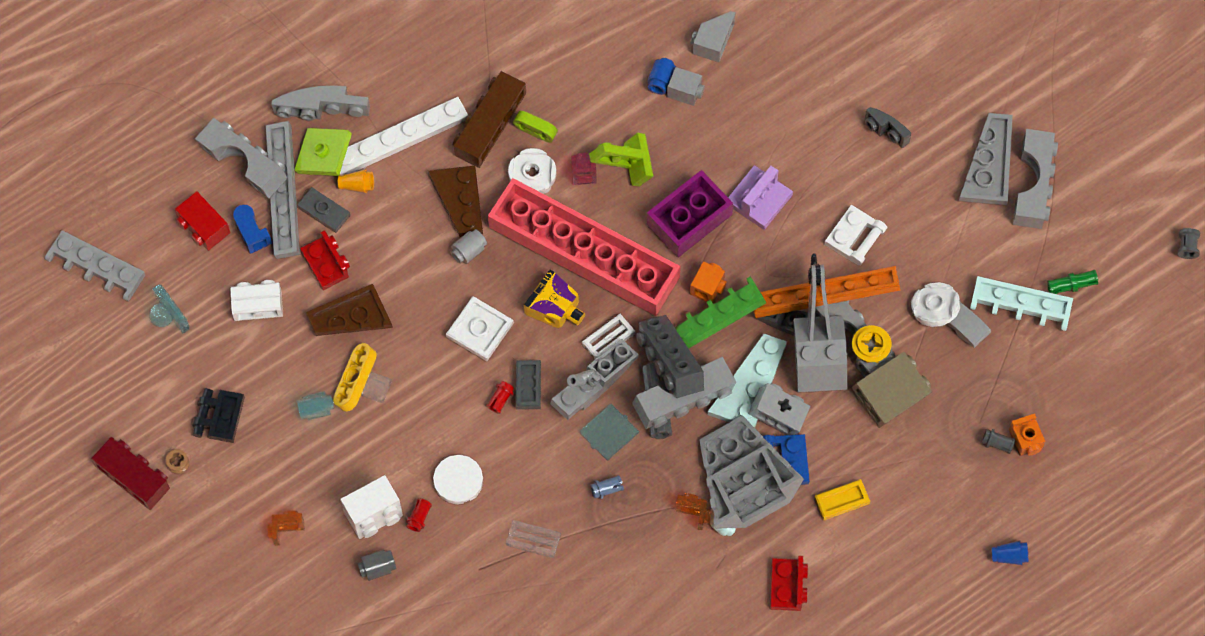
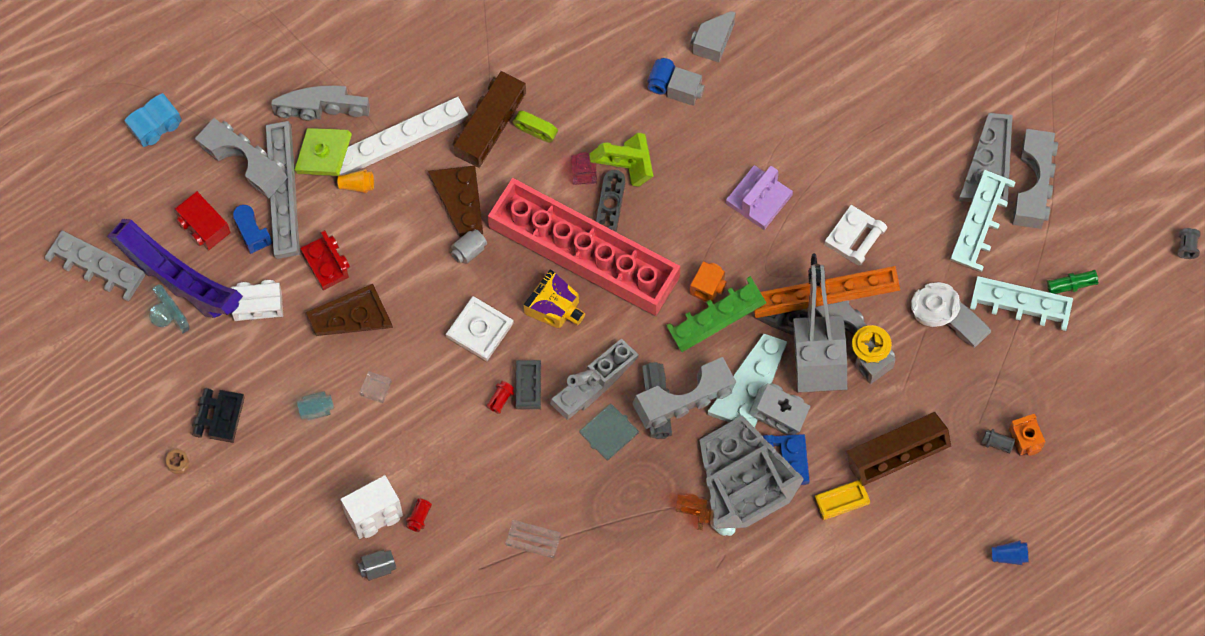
dark red brick [91,437,170,510] -> none
clear orange bracket [267,511,305,546] -> none
dark grey plate [297,187,350,233] -> none
yellow beam [333,343,377,412] -> none
white tile [433,455,483,505] -> none
white plate [508,148,556,194] -> none
white tile [582,314,635,360] -> none
sand blue pin [590,475,624,500] -> none
dark grey brick [636,315,704,398] -> none
magenta brick [647,170,733,258] -> none
red bracket [771,556,808,611] -> none
dark tan panel [851,352,932,428] -> none
dark grey slope [865,107,911,148] -> none
none -> dark purple arch [107,219,243,318]
none -> dark azure brick [124,93,182,147]
none -> dark grey beam [596,170,625,232]
none -> reddish brown brick [846,412,951,486]
none -> light aqua hinge [950,170,1016,272]

